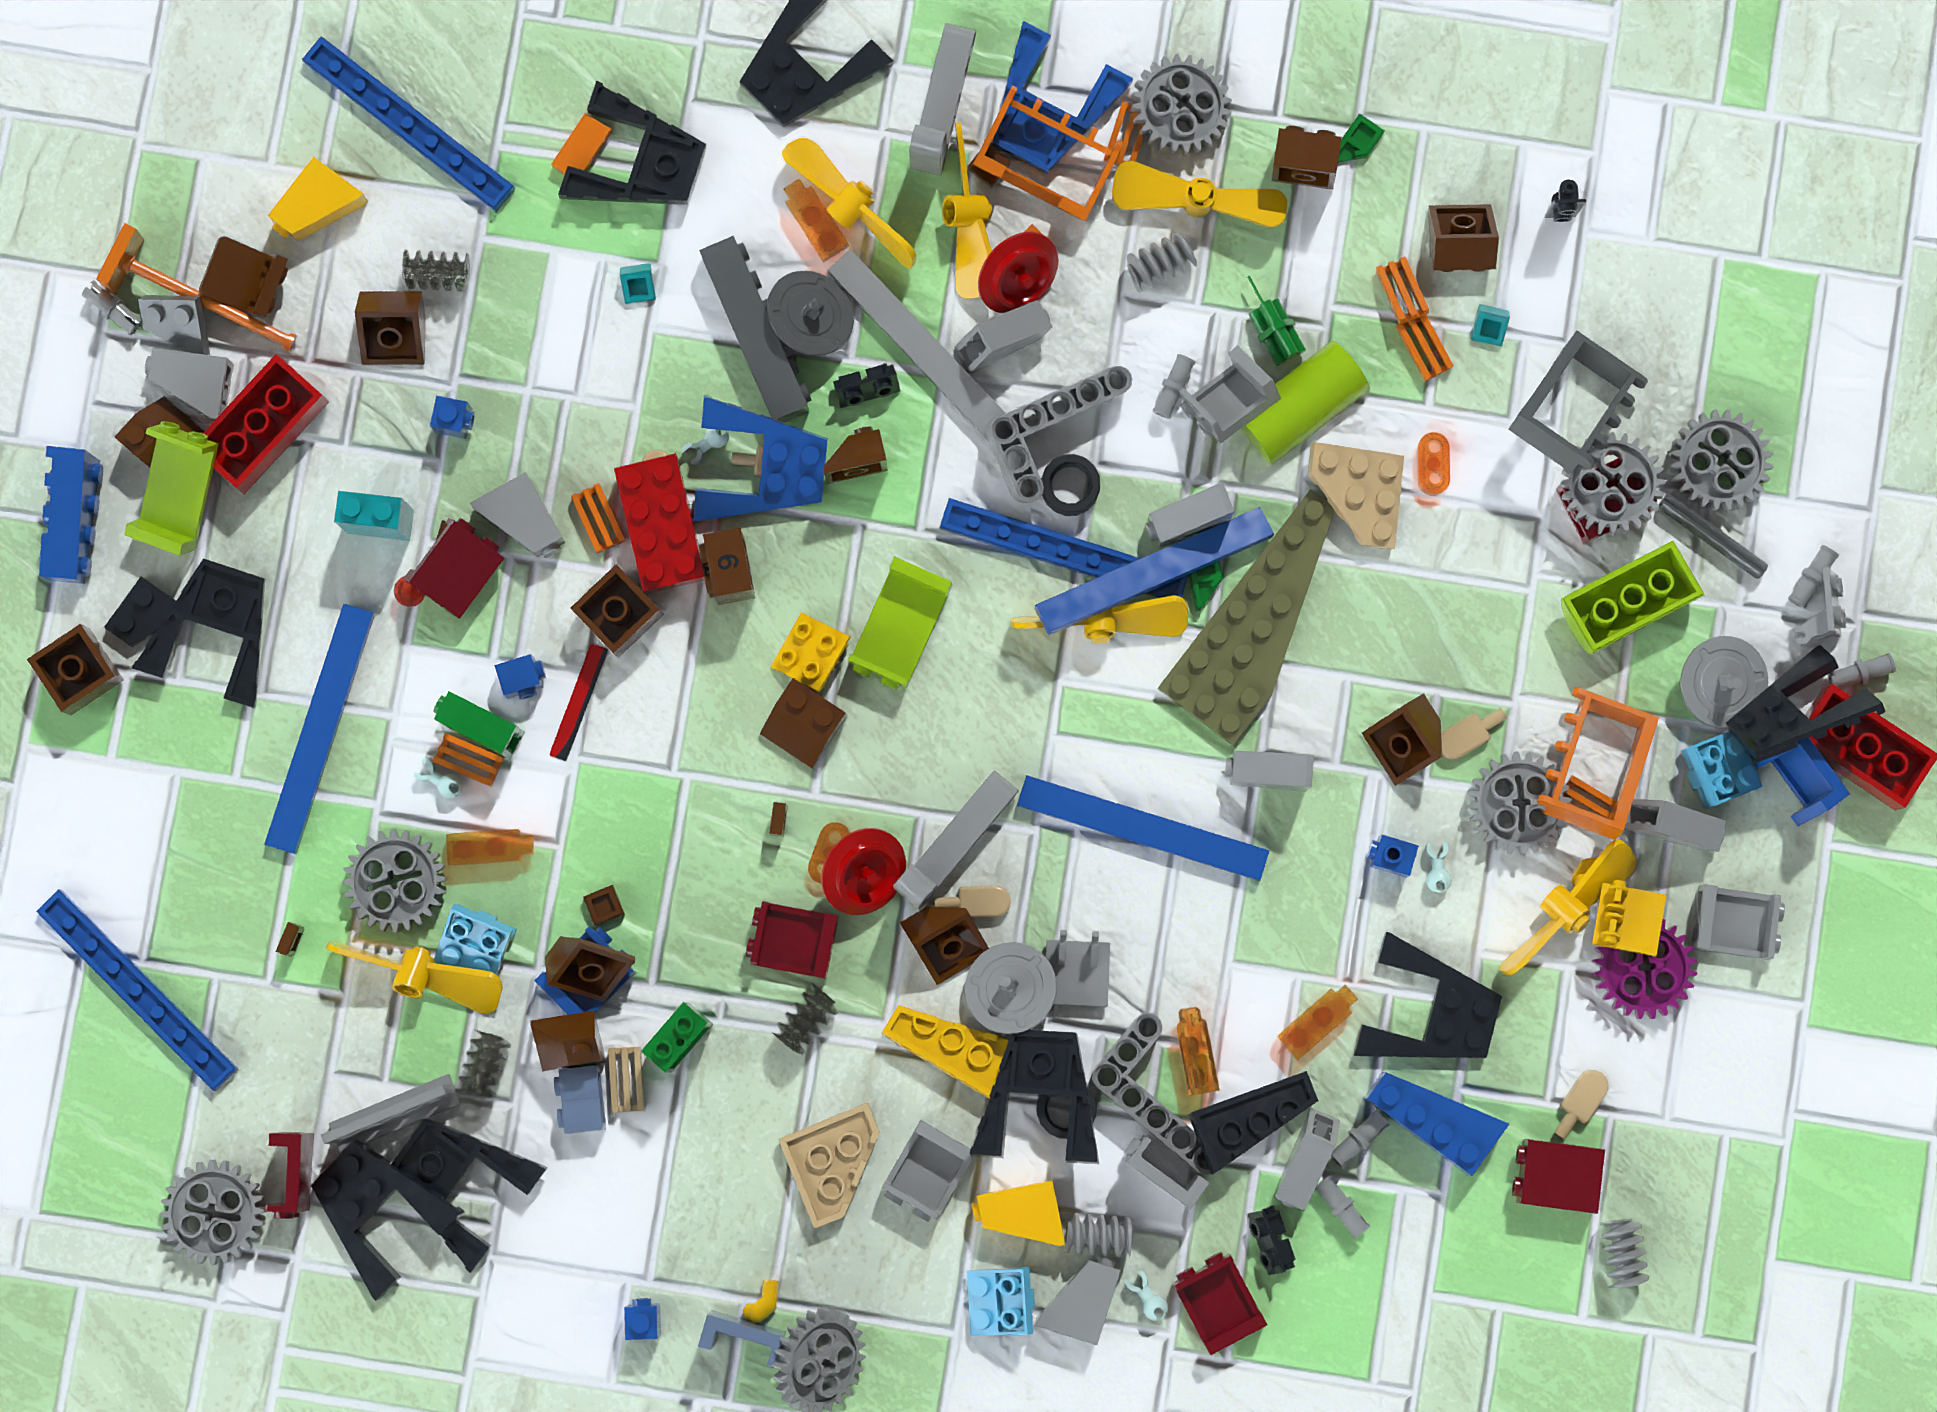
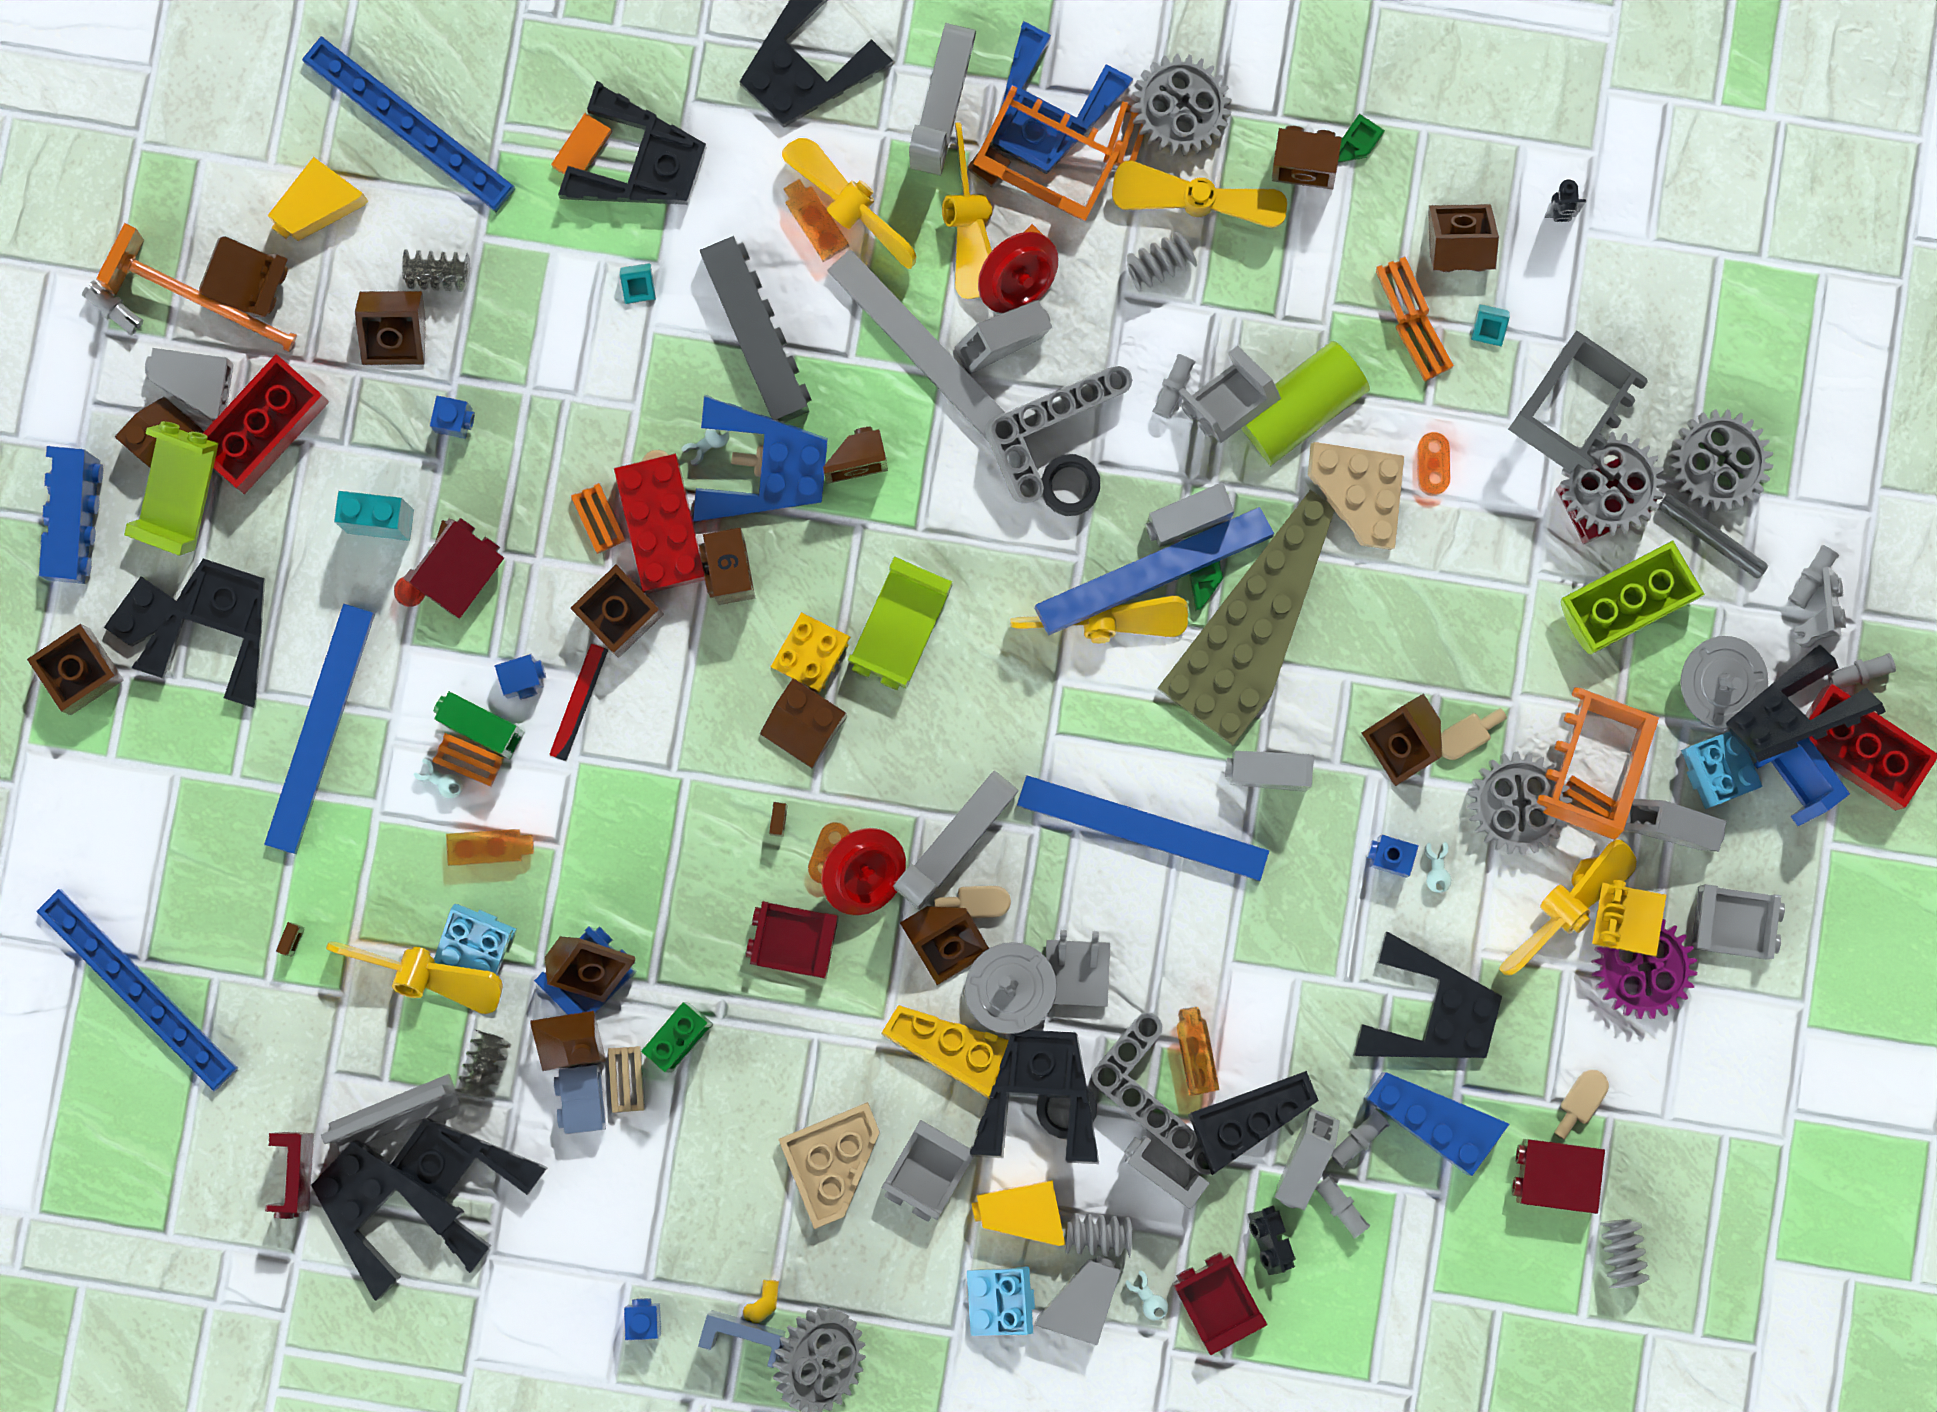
wing [138,295,210,355] -> none
light grey gear [159,1160,266,1265] -> none
light grey gear [342,829,448,933] -> none
light grey slope [470,472,565,558] -> none
reddish brown tile [583,885,625,926] -> none
dark grey piece [767,271,854,356] -> none
clear smoke piece [772,982,838,1055] -> none
black hinge [833,363,901,408] -> none
blue tile [939,498,1189,598] -> none
green piece [1247,276,1306,366] -> none
clear orange hinge [1276,984,1358,1060] -> none

